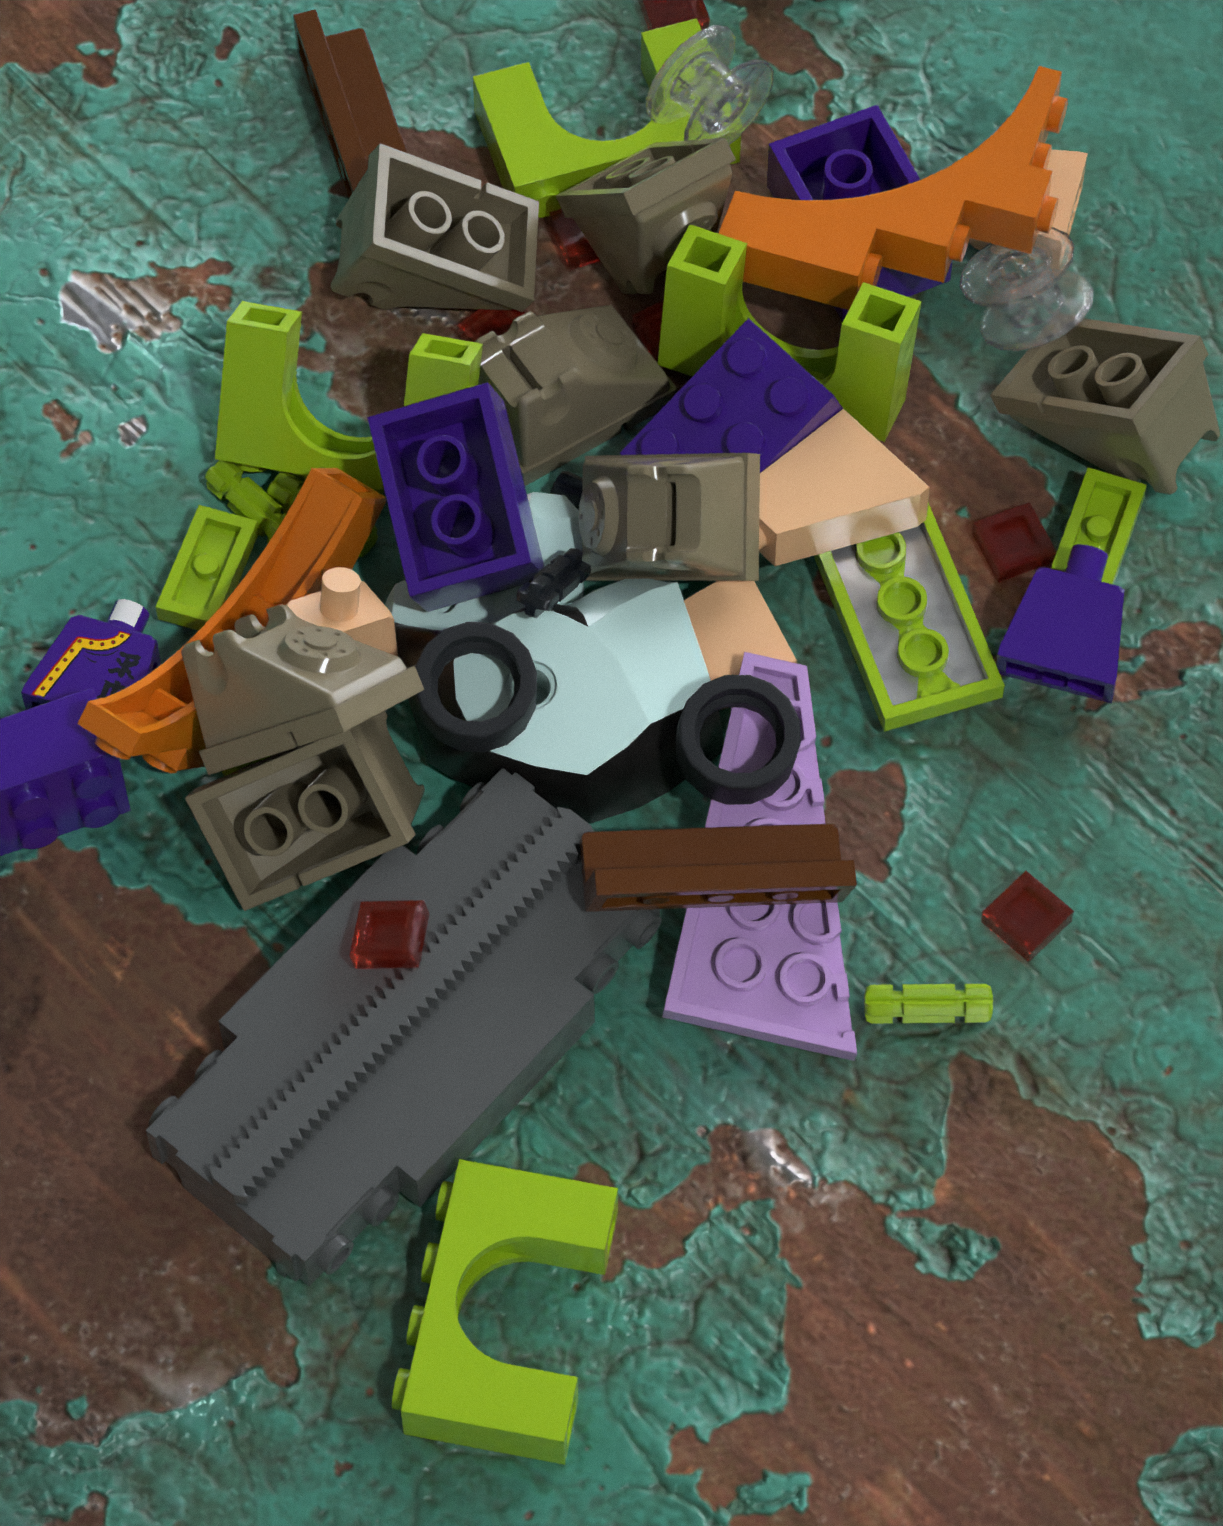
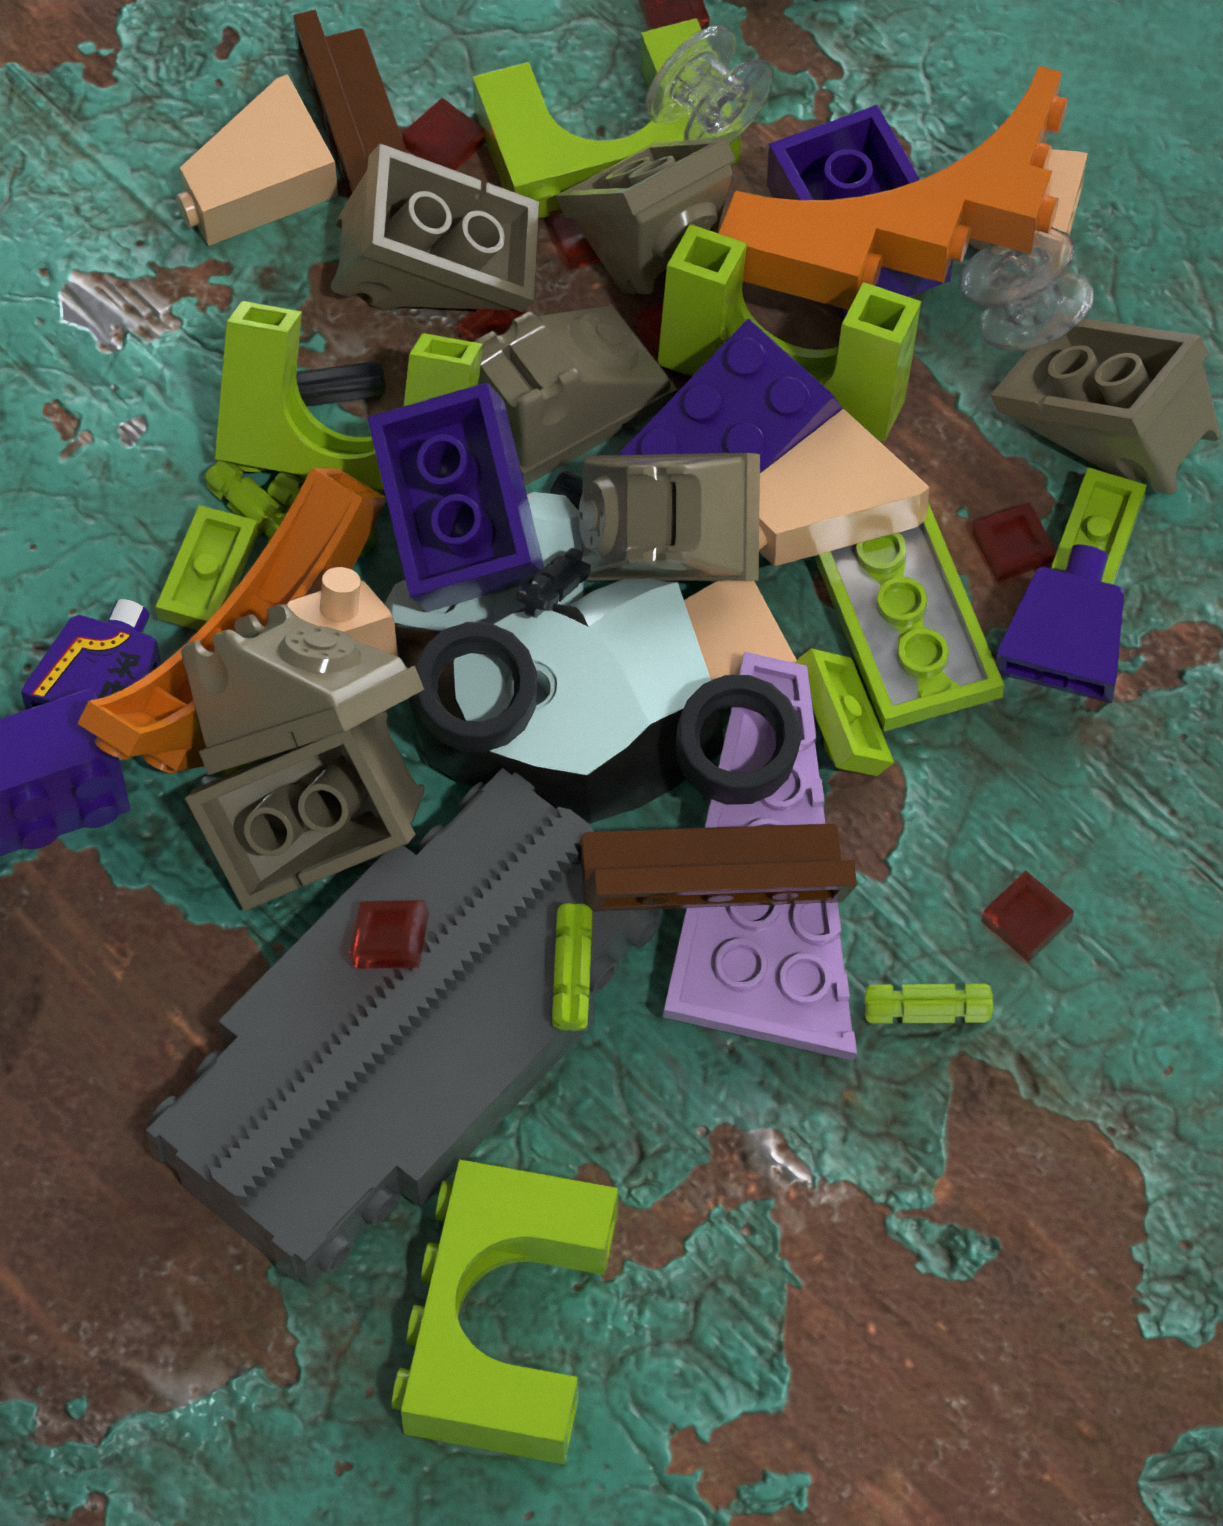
none -> light nougat slope [176,74,338,246]
none -> black axle [296,361,386,406]
none -> clear red tile [402,98,486,171]
none -> lime axle [552,903,593,1031]
none -> lime plate [797,648,895,776]

